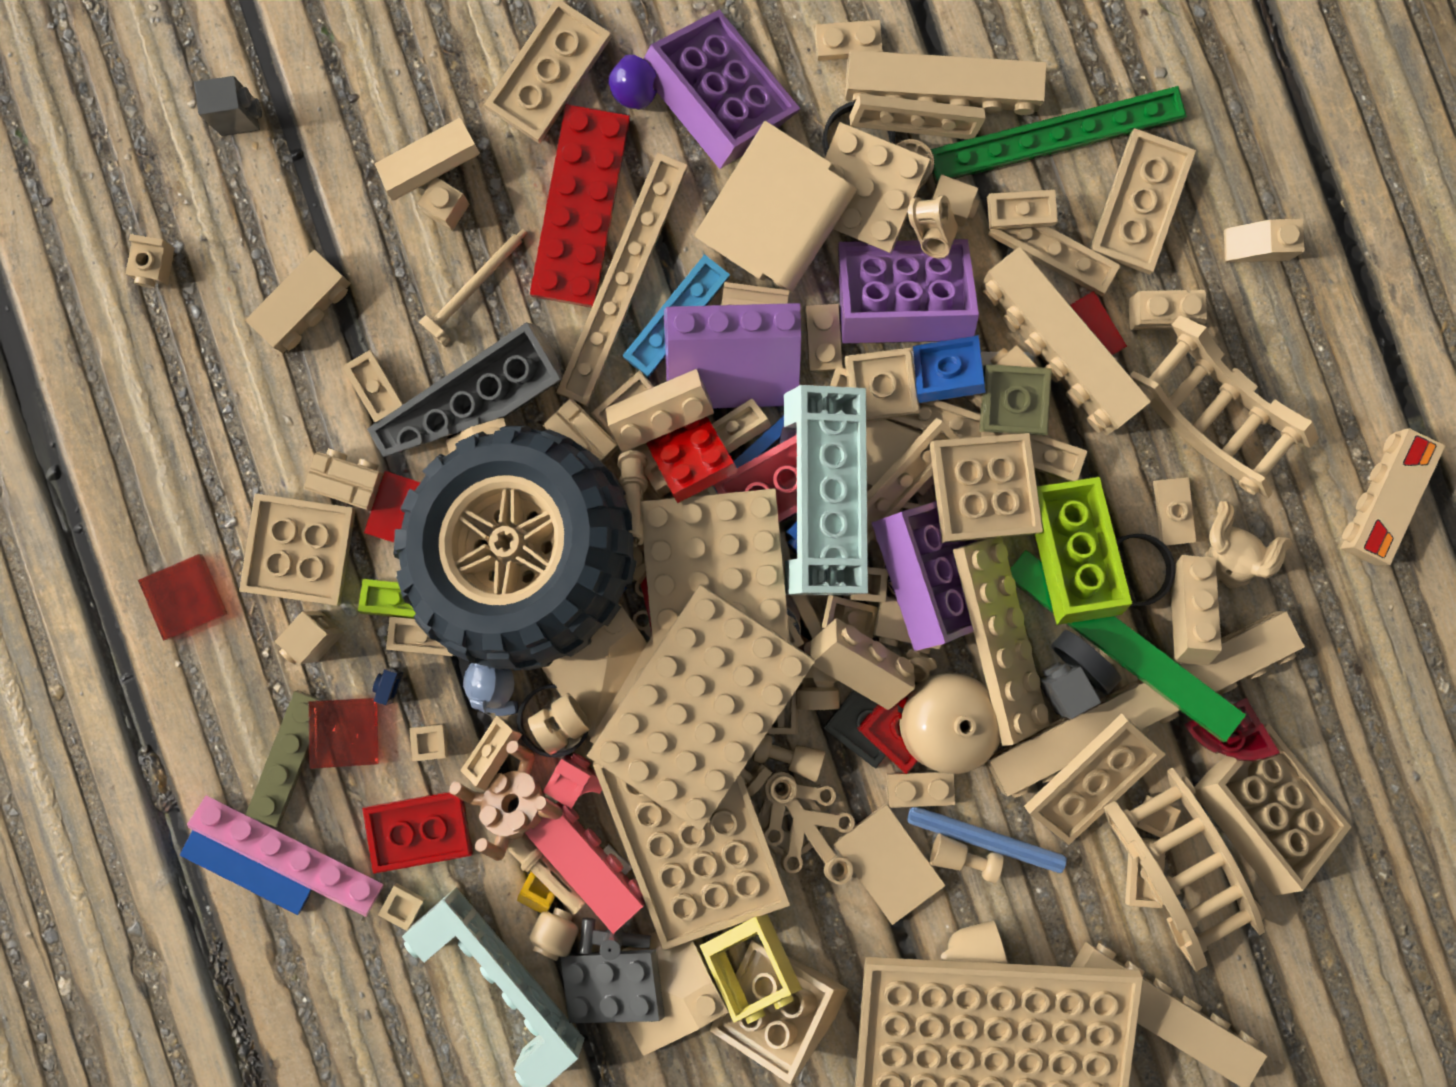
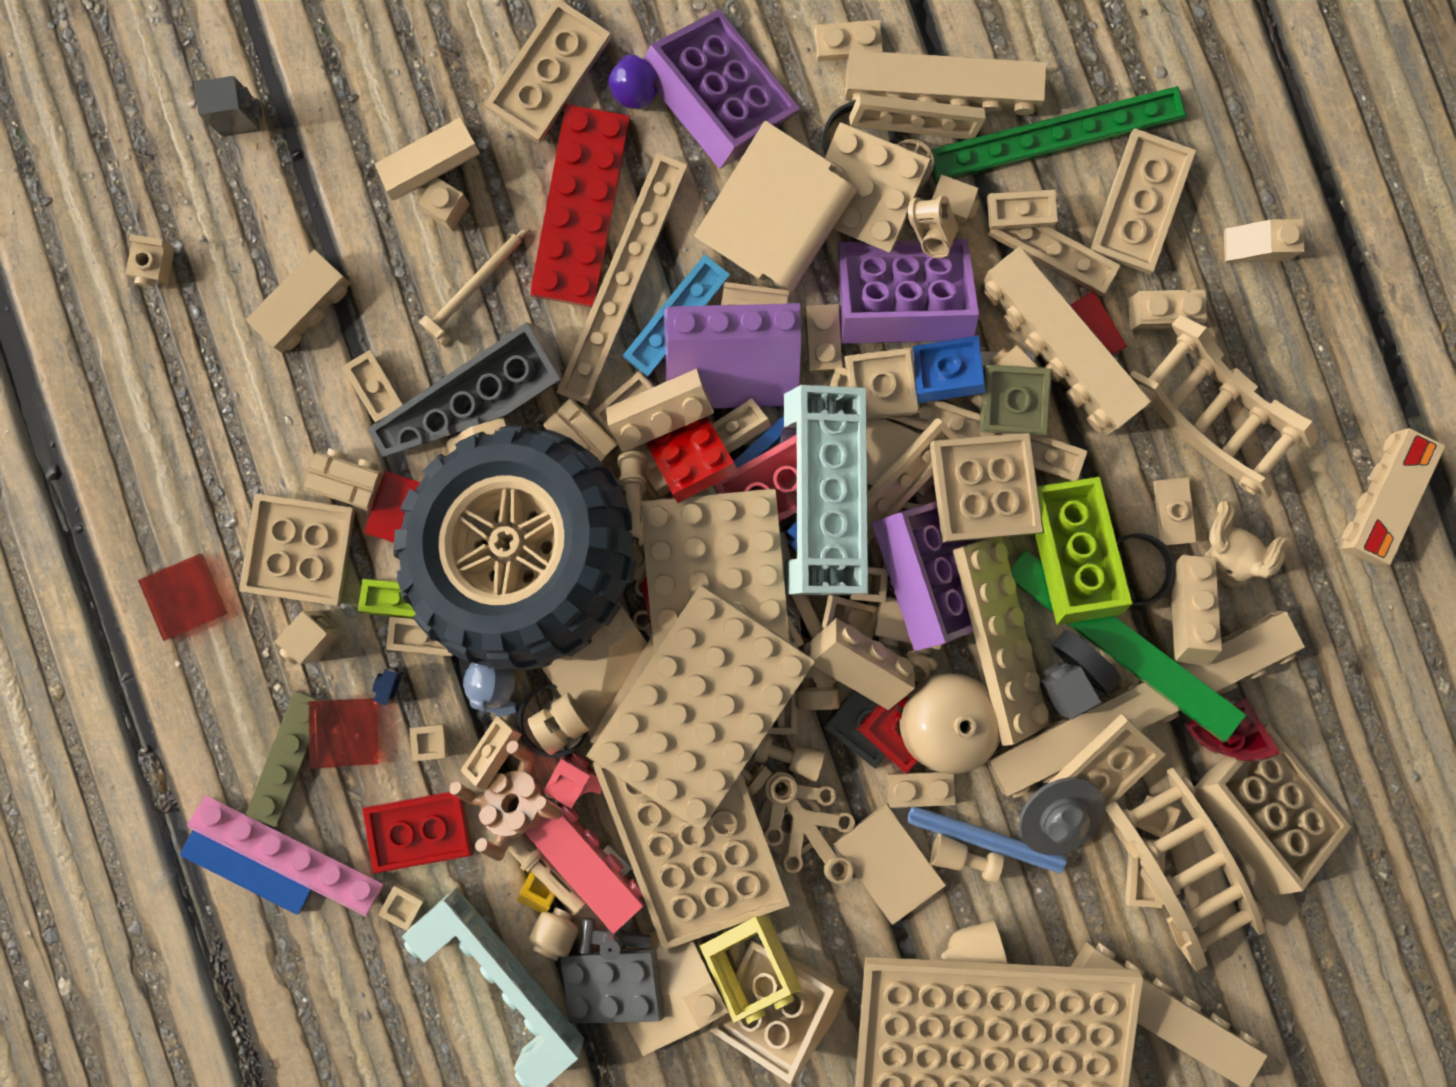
none -> dark grey hat [1019,777,1105,855]

